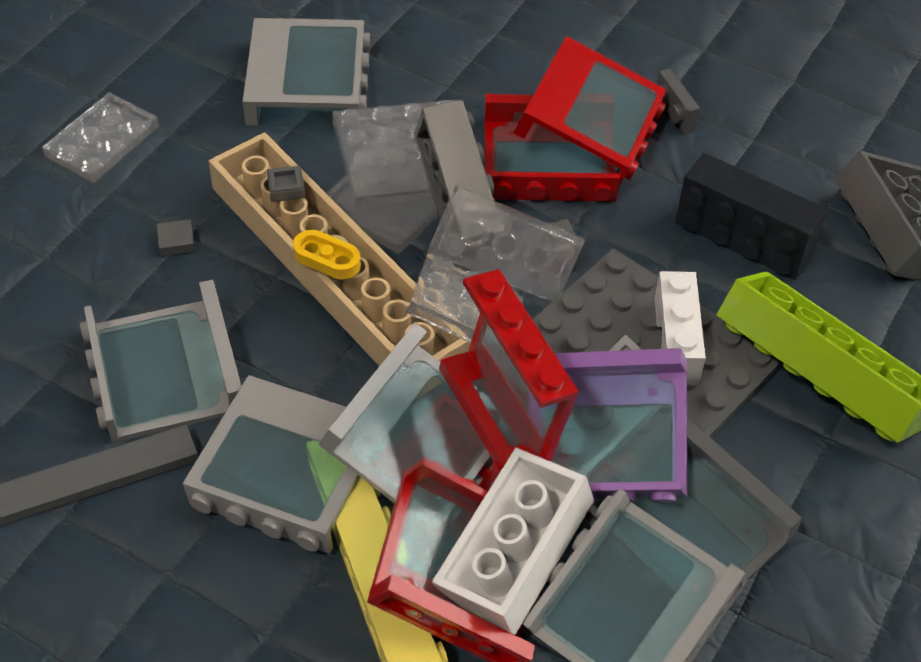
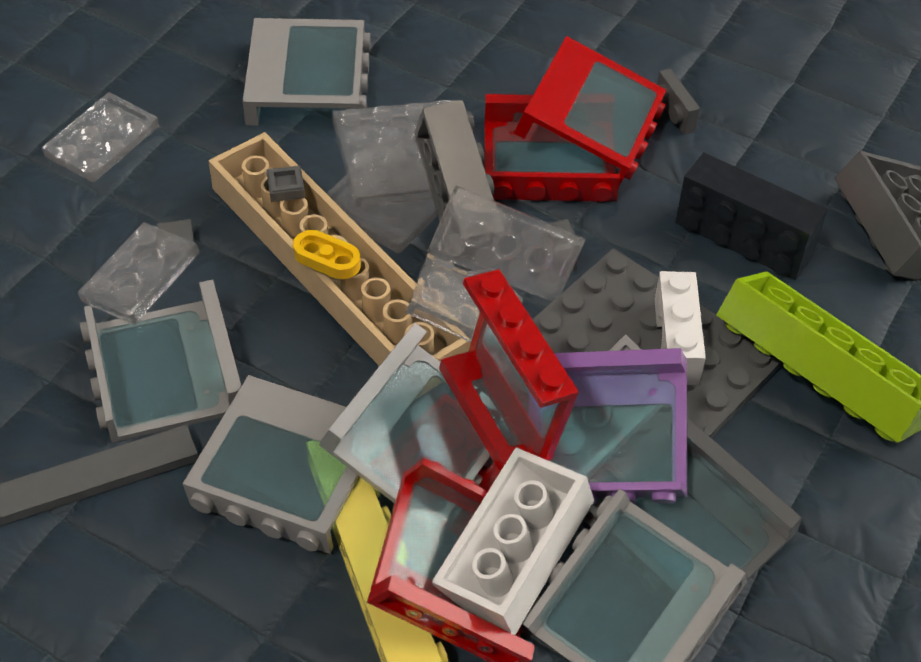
none -> clear plate [77,222,200,325]

